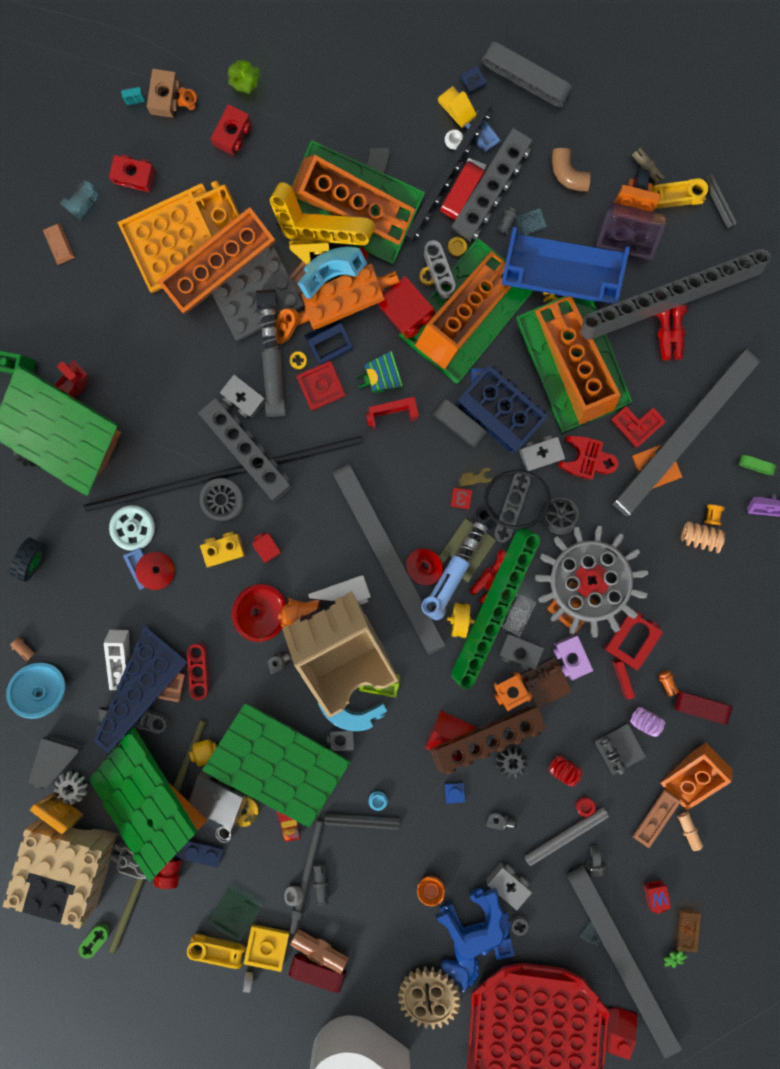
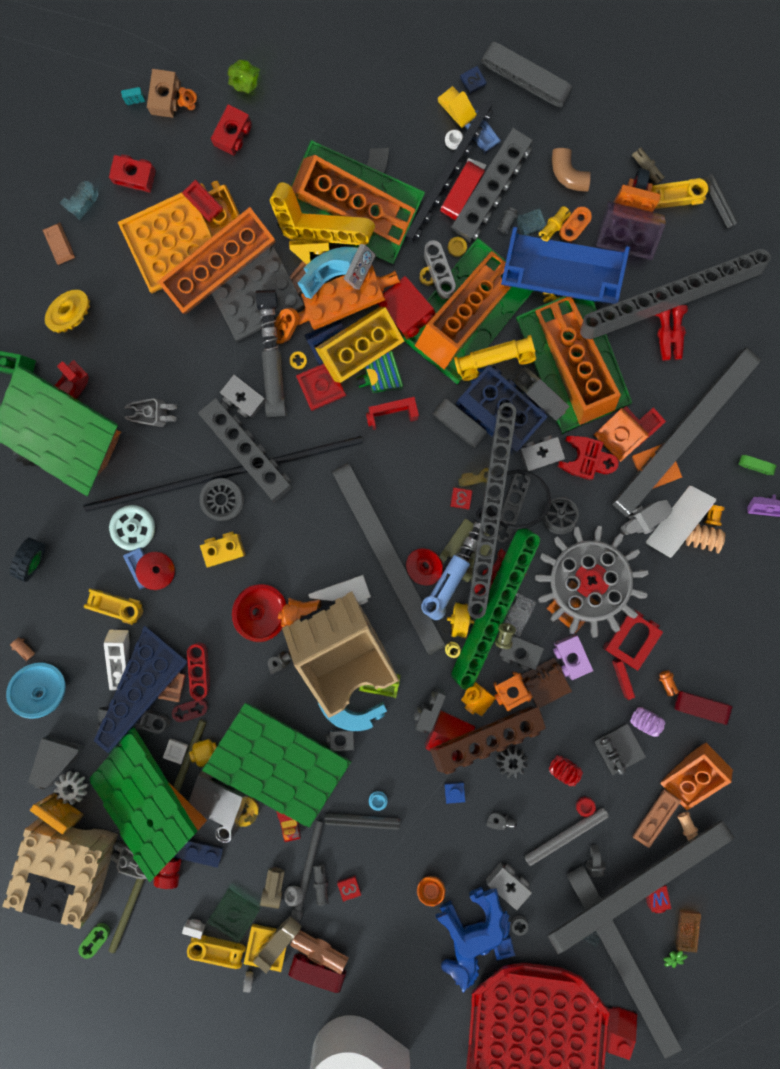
red brick [252,532,282,563] -> none
tan gear [398,966,461,1029] -> none
none -> yellow gear [45,290,90,333]
none -> yellow piece [84,588,143,625]
none -> light grey hinge [124,398,177,427]
none -> white plate [163,739,189,764]
none -> dark red beam [172,699,209,722]
none -> red tile [182,180,224,223]
none -> white plate [182,919,206,939]
none -> dark tan leg [253,916,301,974]
none -> dark tan piece [260,867,285,909]
none -> yellow brick [315,307,404,383]
none -> red tile [337,876,361,902]
none -> light grey tile [344,244,376,290]
none -> dark grey plate [414,688,446,733]
none -> light yellow pin [445,641,460,658]
none -> yellow piece [454,335,536,381]
none -> light orange brick [461,682,496,716]
none -> dark grey beam [467,403,516,618]
none -> olive bush [495,623,516,649]
none -> dark grey slope [512,366,570,421]
none -> yellow pin [539,206,571,241]
none -> dark grey beam [547,820,735,954]
none -> orange plate [559,207,592,243]
none -> orange tile [594,408,649,462]
none -> light grey hinge [621,500,673,535]
none -> white sticker [646,486,716,558]

